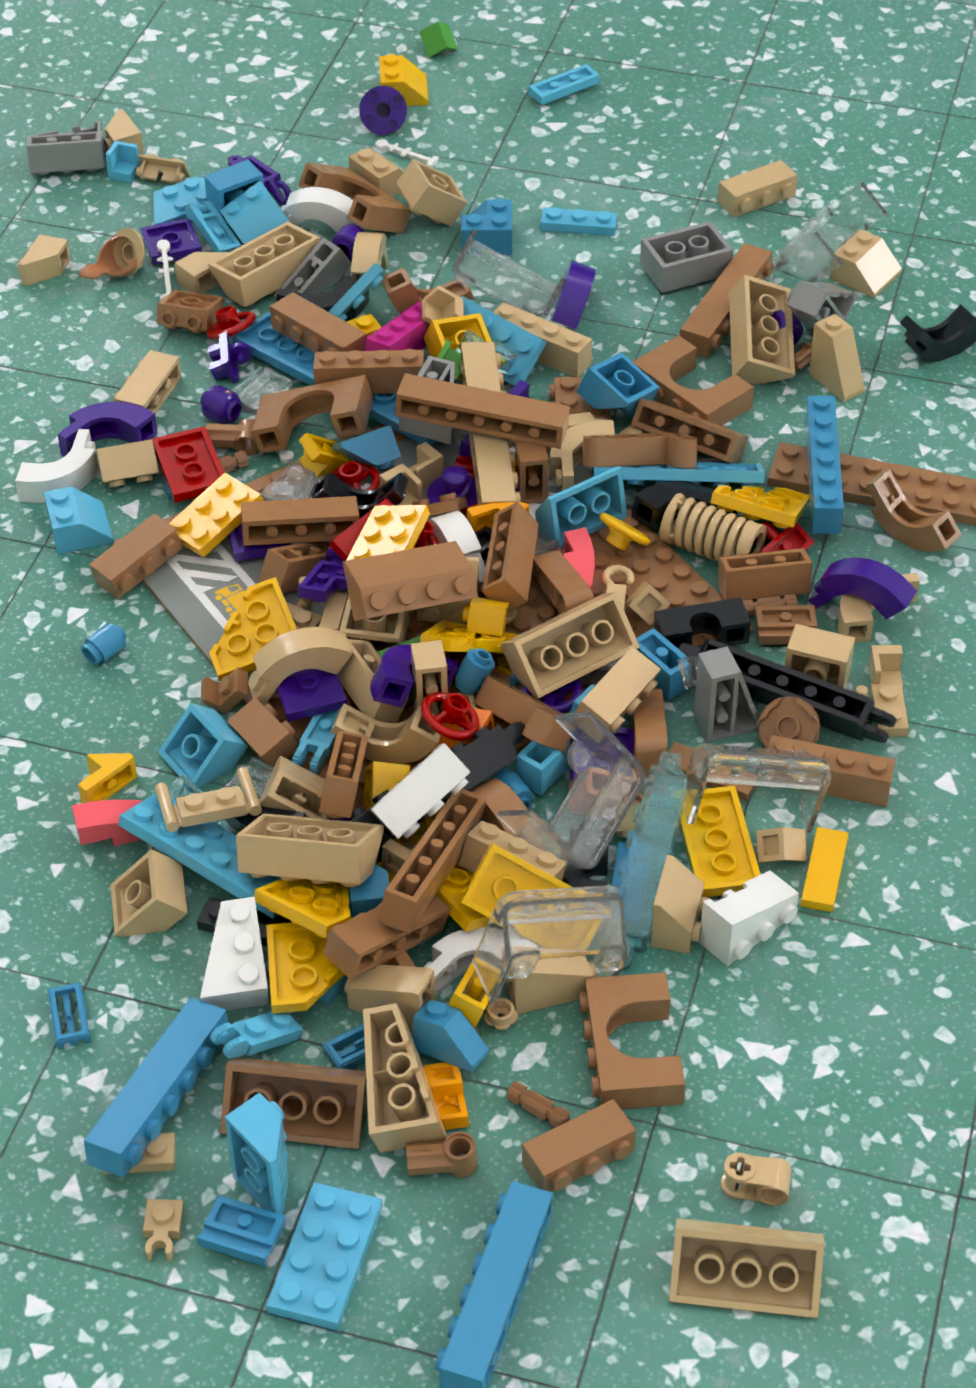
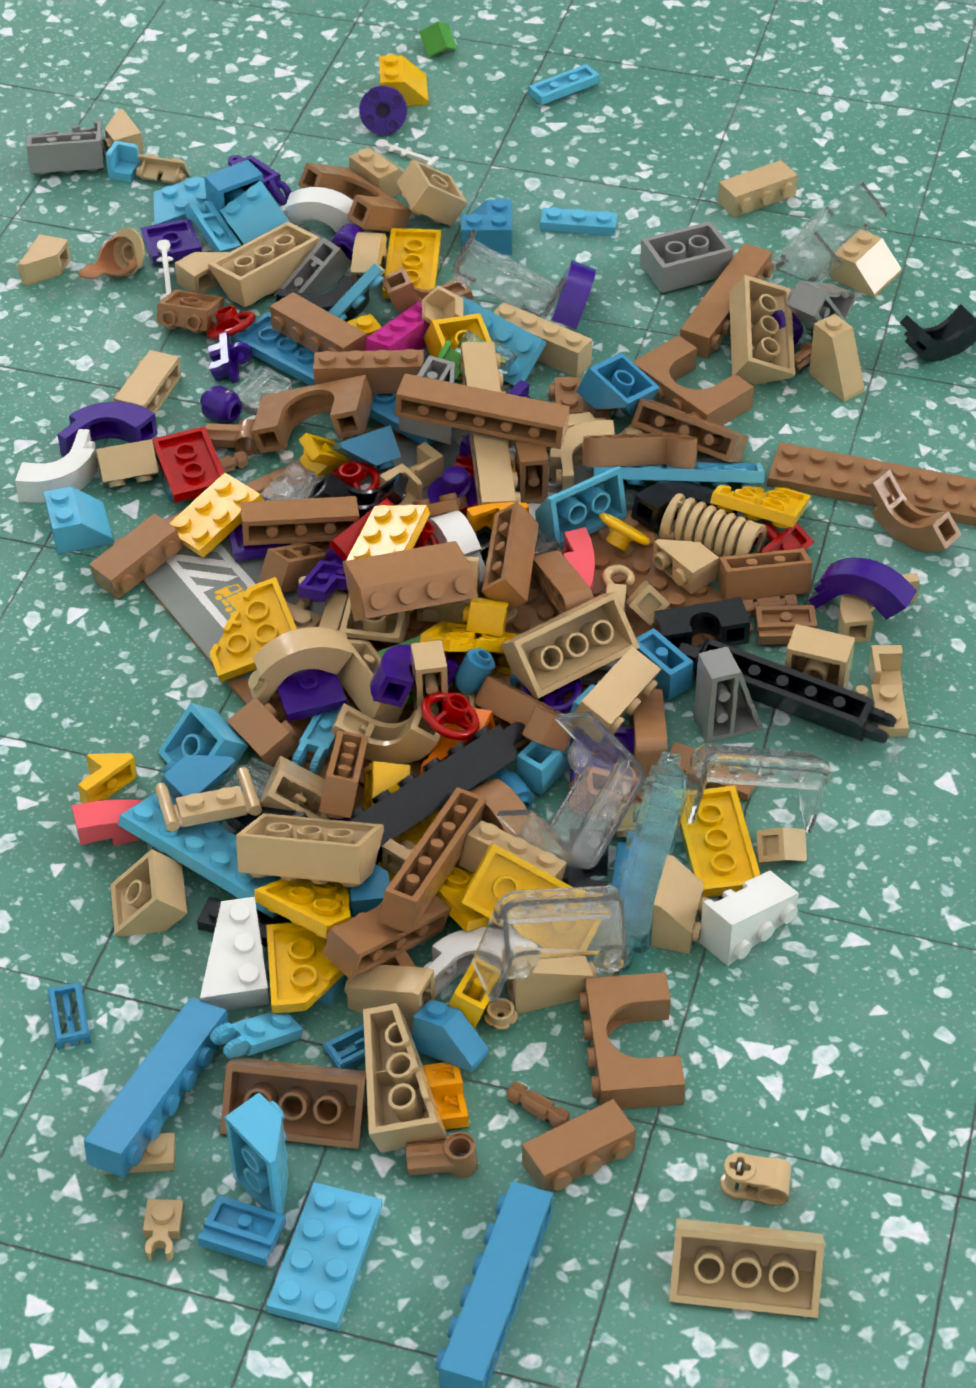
dark azure brick [81,623,126,666] -> none
medium nougat bracket [201,668,248,714] -> none
white wedge [369,743,470,839] -> none
clear tile [677,655,698,689] -> none
medium nougat tile [758,696,821,749] -> none
medium nougat brick [762,735,896,807] -> none
yellow tile [801,827,849,913] -> none
dark azure brick [804,395,844,534] -> none
none -> dark azure slope [161,754,235,800]
none -> yellow plate [382,228,442,299]
none -> tan slope [653,539,719,594]

